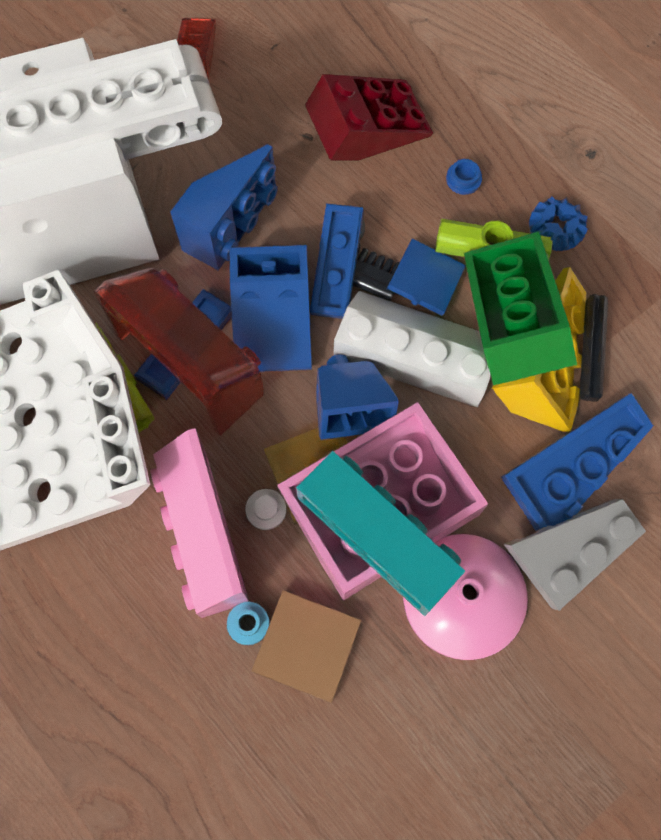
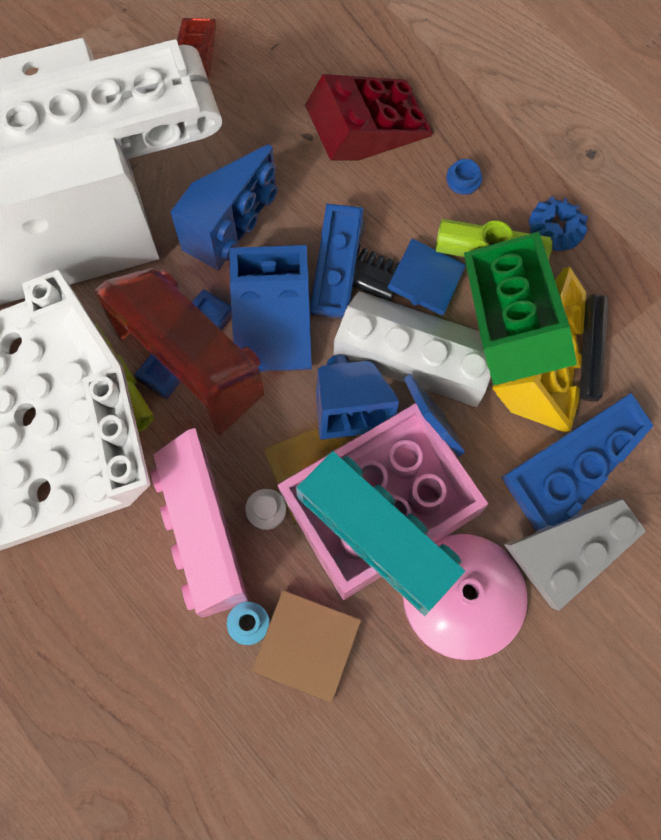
none -> blue piece [404,374,465,457]

